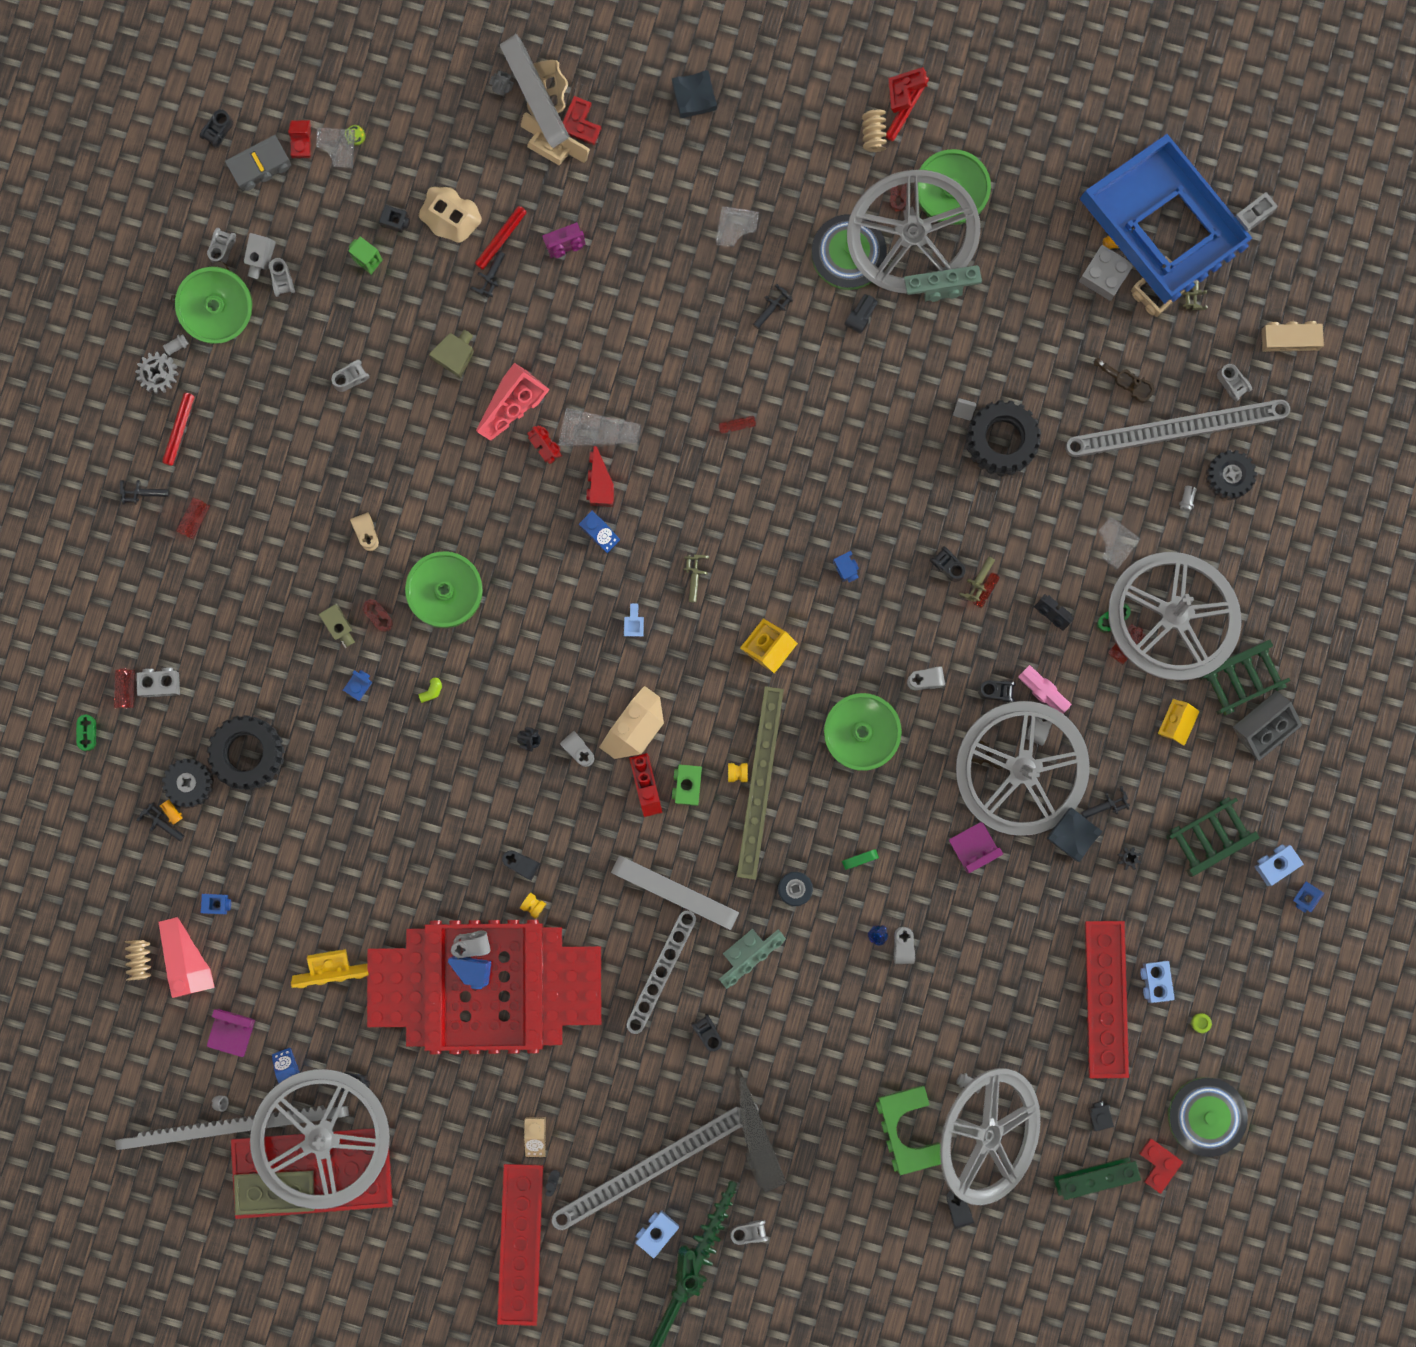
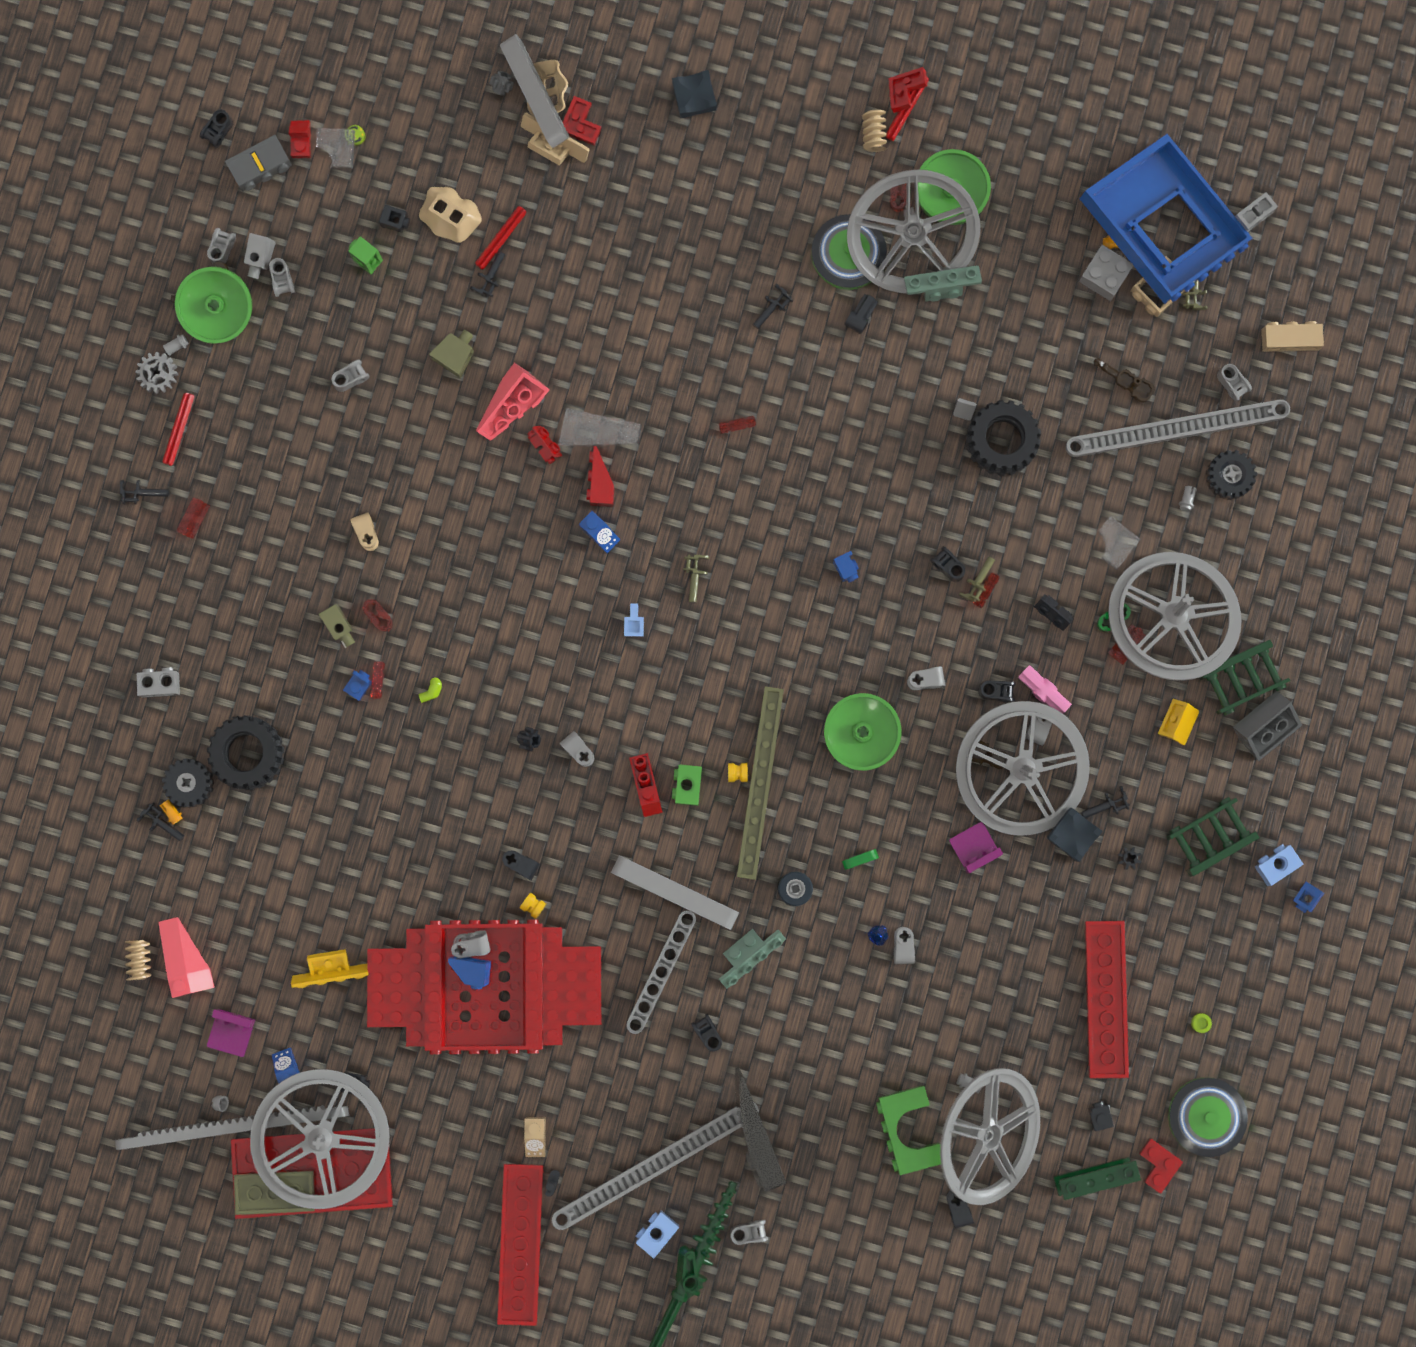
green beam [76,714,96,751] -> none
clear red hinge [114,669,135,708] -> none
blue brick [201,894,231,915] -> none
bright green dish [405,552,483,628] -> none
magenta bracket [542,222,586,258] -> none
tan wedge [599,686,664,759] -> none
clear tile [716,206,759,247] -> none
yellow slope [740,618,798,673] -> none
light blue brick [1140,961,1175,1003] -> none
none -> clear red axle [370,661,385,699]

